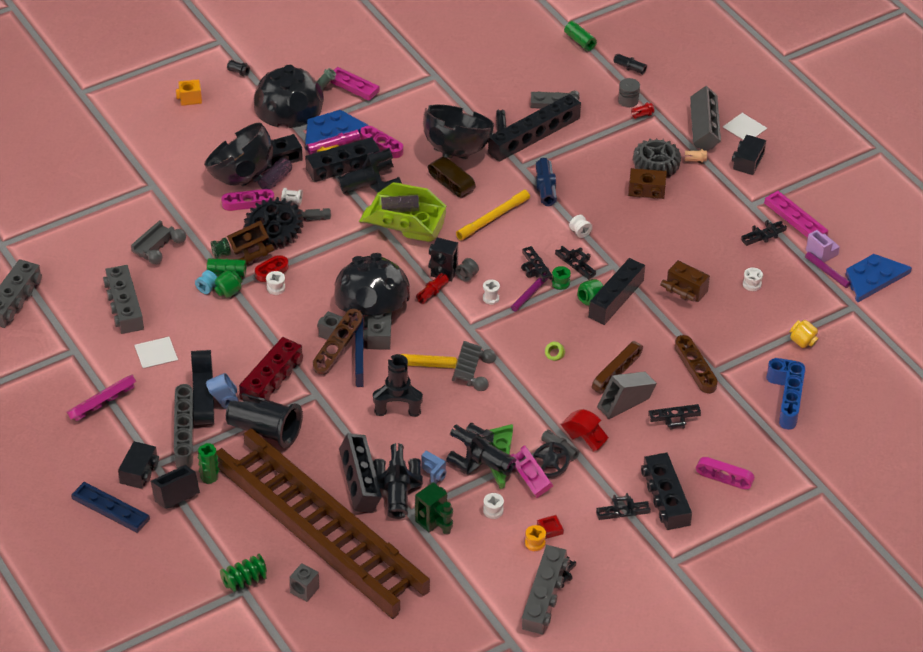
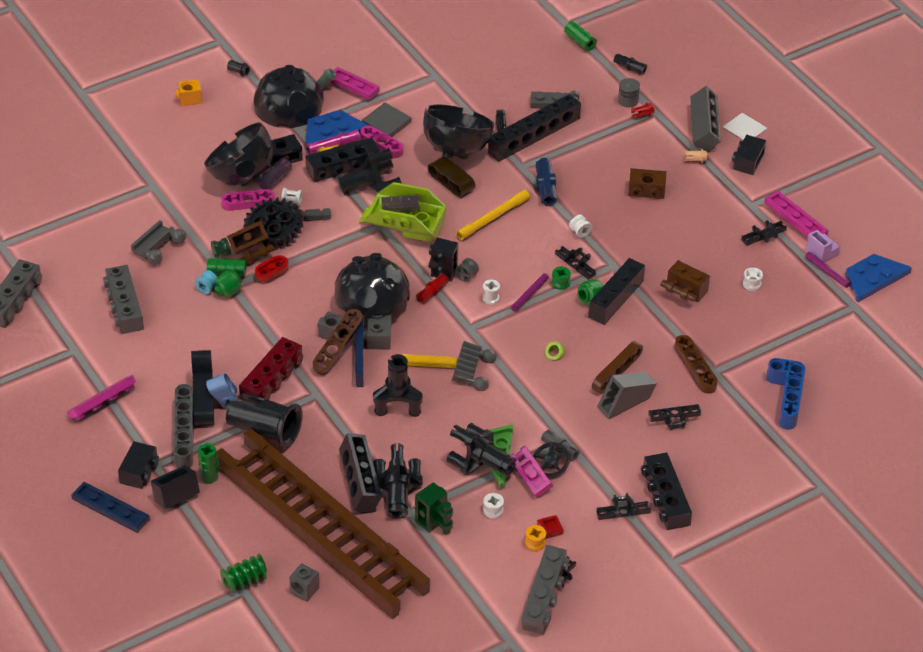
white sticker [134,337,178,368] -> none
white wheel [266,271,285,295] -> none
medium blue bracket [421,450,447,484] -> none
black piece [521,246,552,282] -> none
red brick [560,409,609,451] -> none
dark grey gear [633,138,681,177] -> none
dark pink beam [696,457,755,489] -> none
yellow head [789,320,819,348] -> none
none -> dark grey tile [362,102,411,137]

